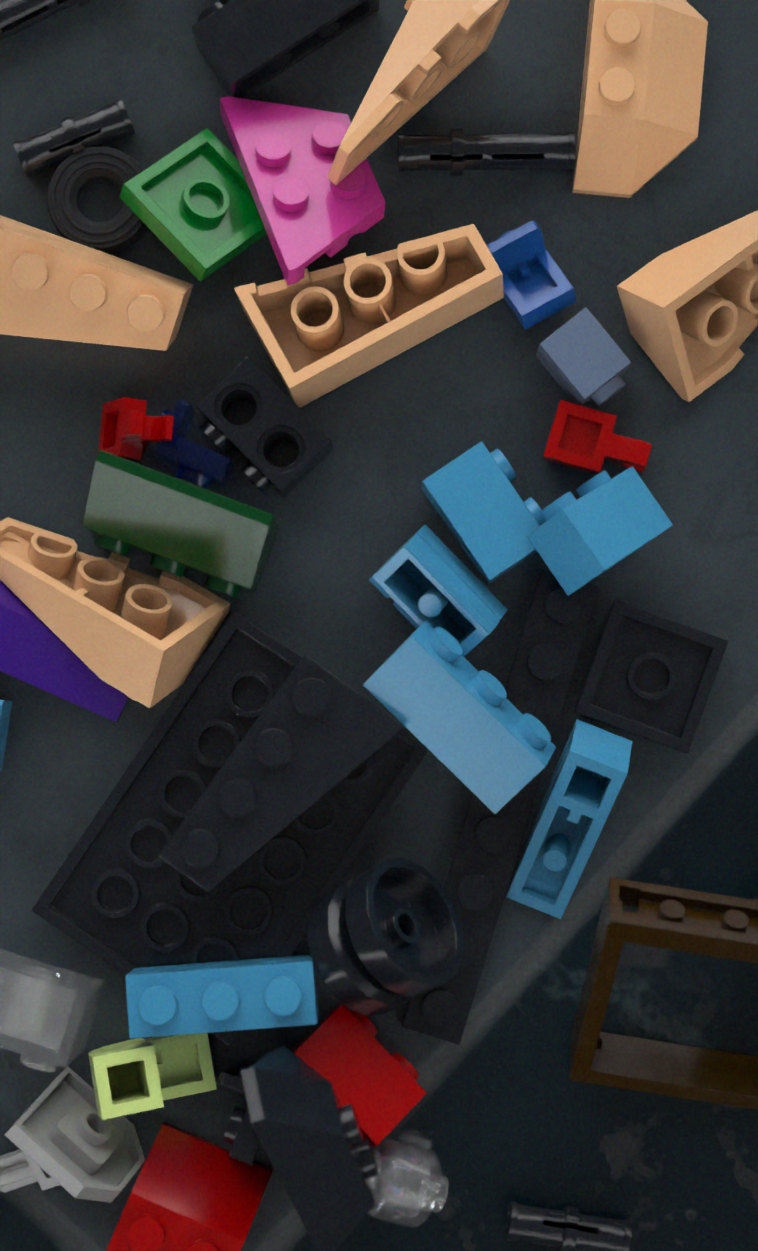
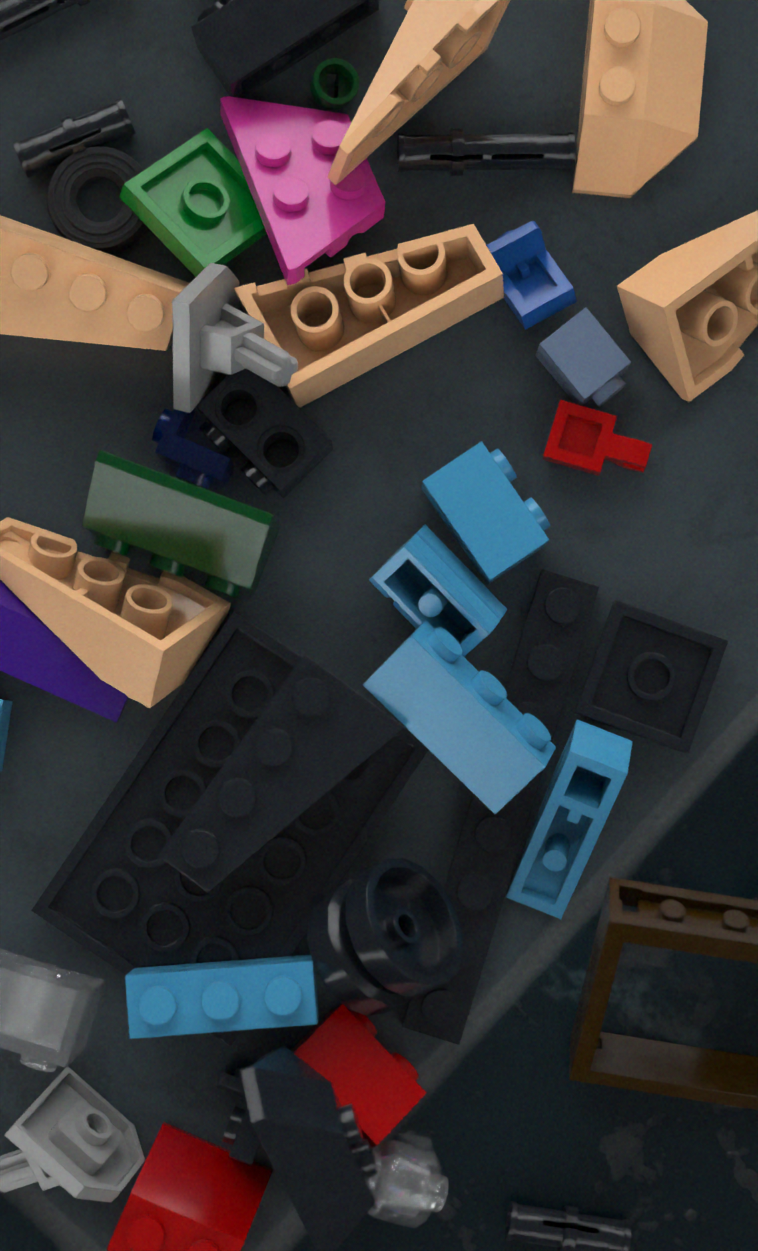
yellowish green brick [88,1033,217,1120] -> none
red plate [98,397,174,462] -> none
dark azure brick [527,466,673,596] -> none
none -> light grey piece [172,263,298,413]
none -> dark green hinge [310,58,359,110]

